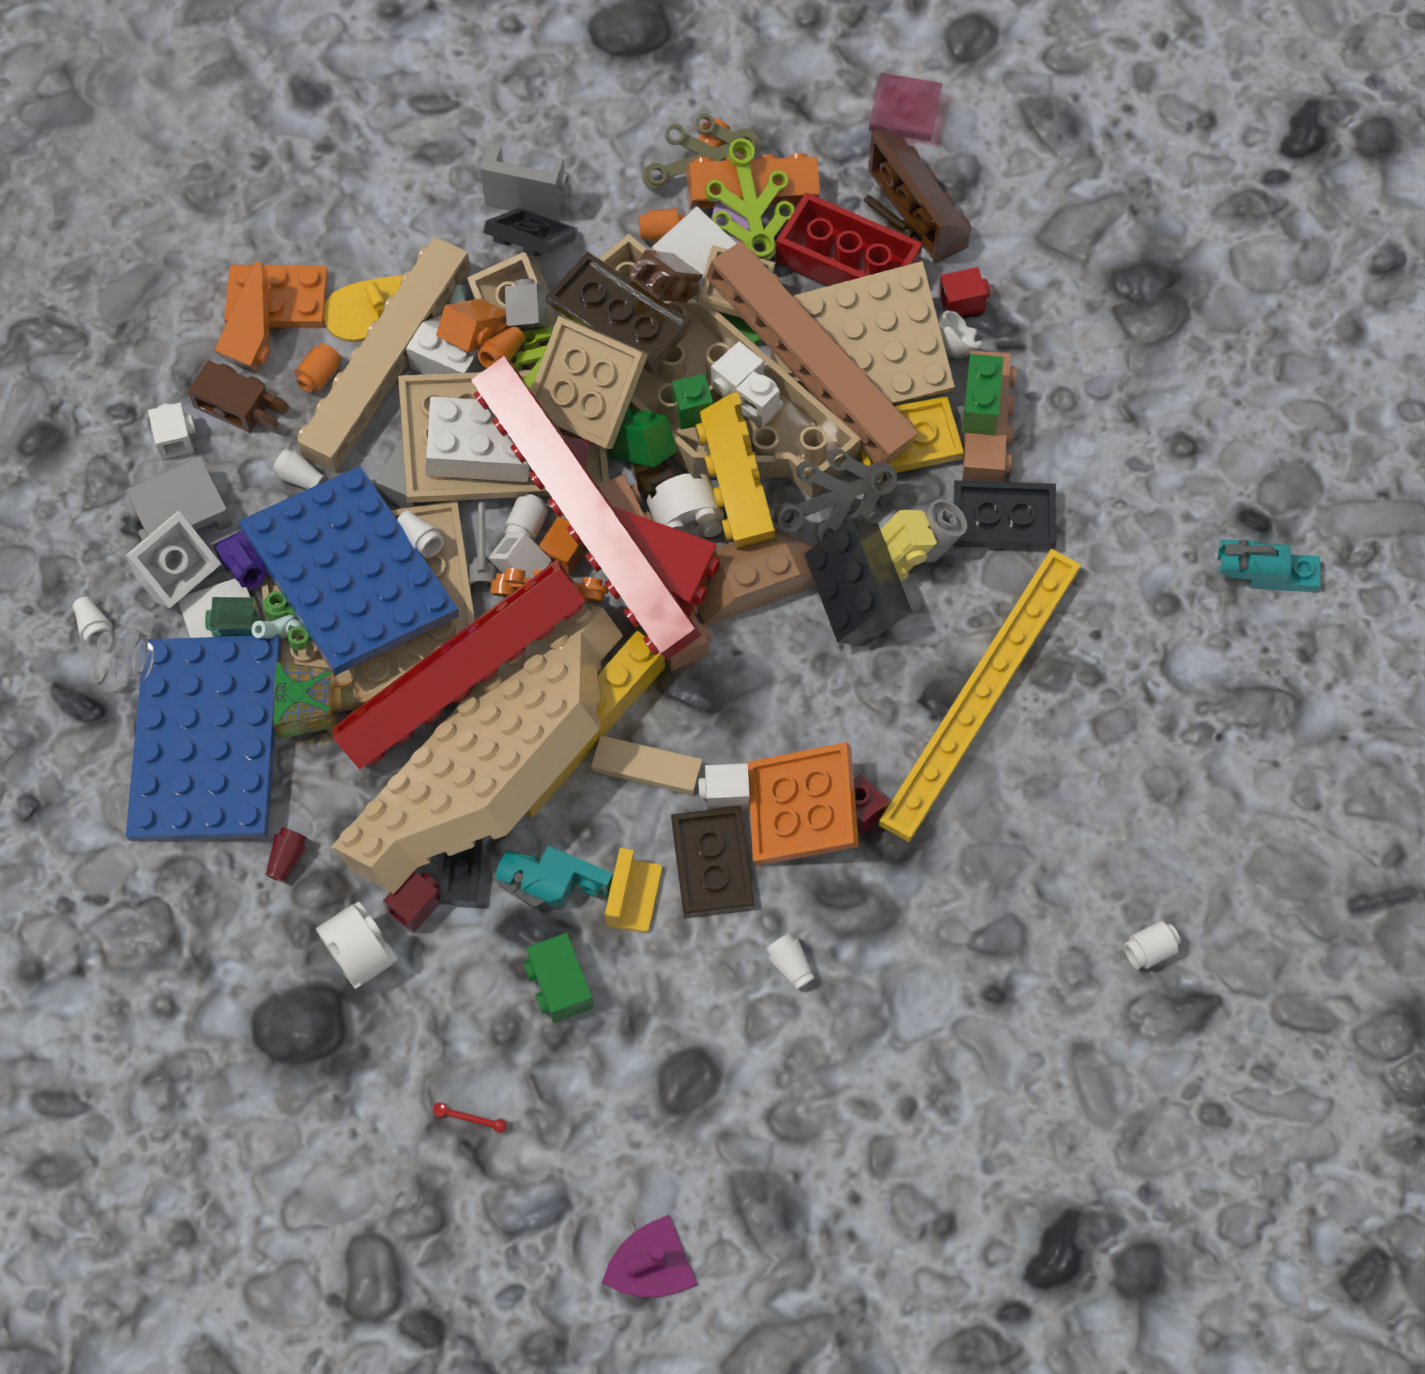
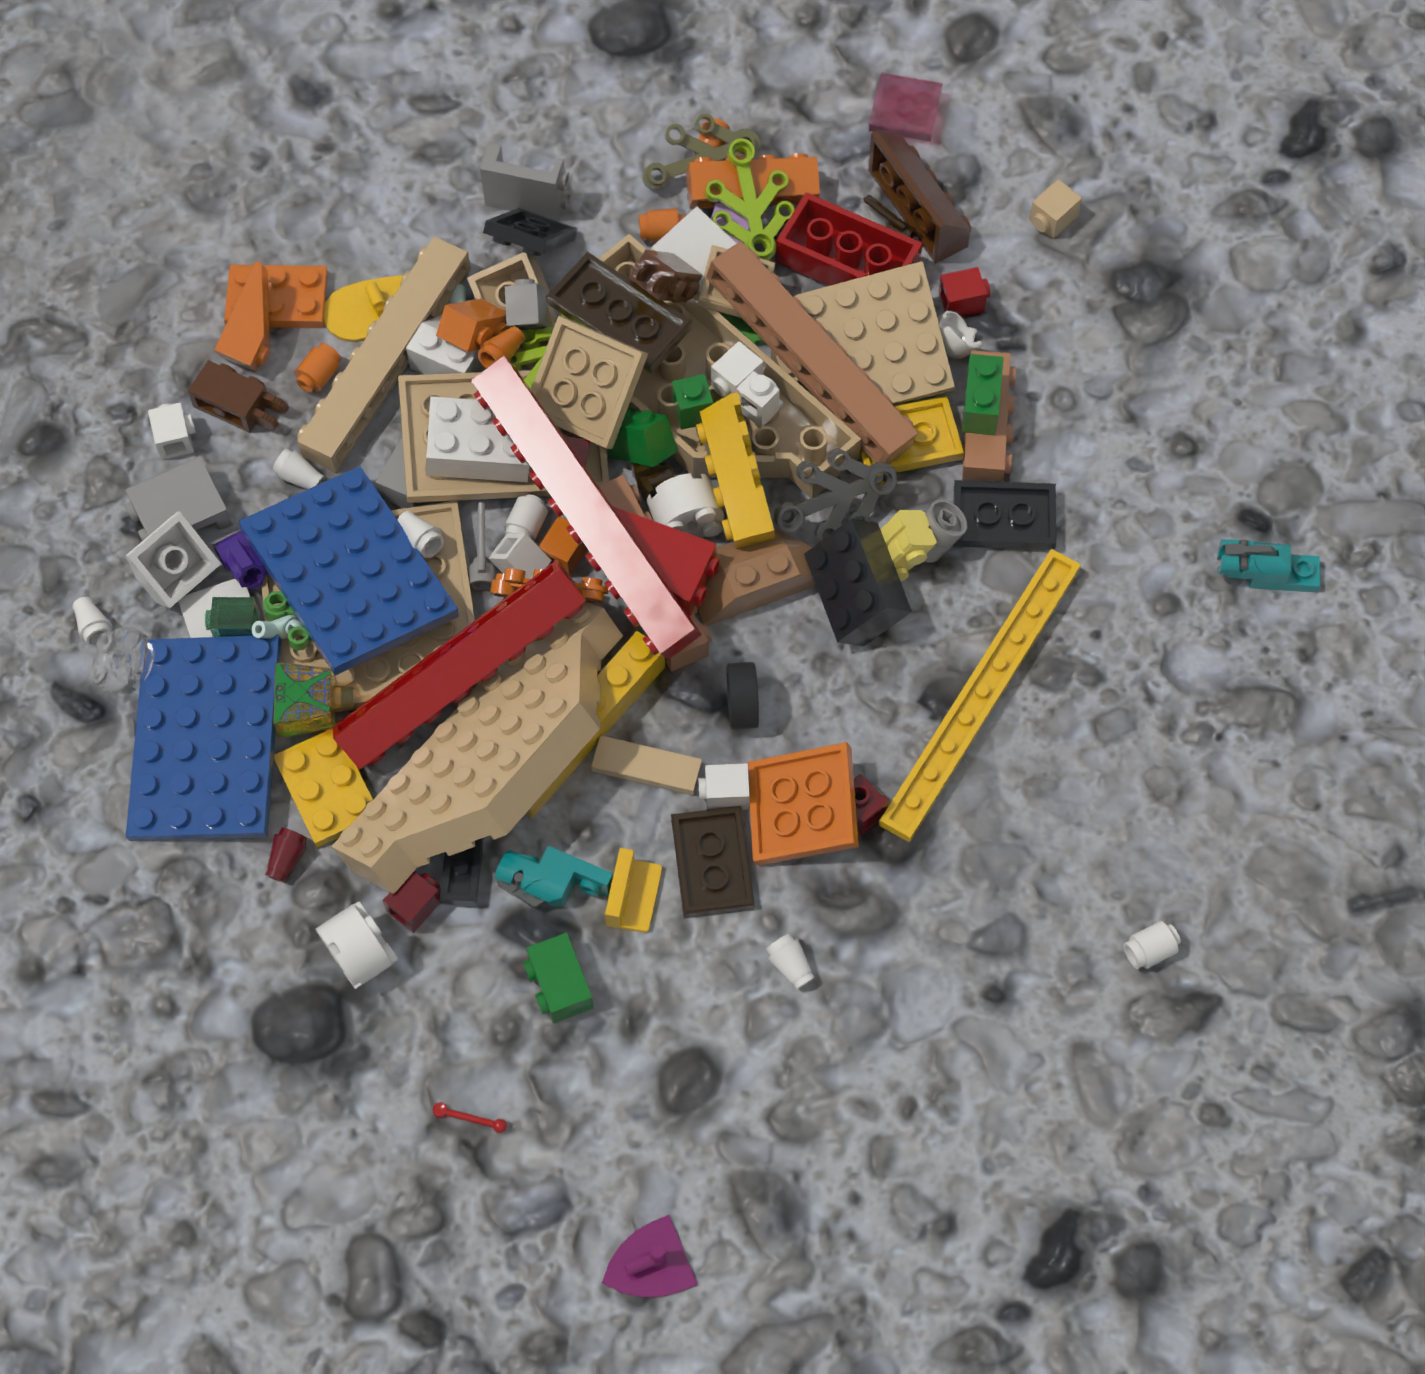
none -> yellow plate [274,728,373,848]
none -> black tyre [726,662,759,730]
none -> tan brick [1029,179,1082,239]

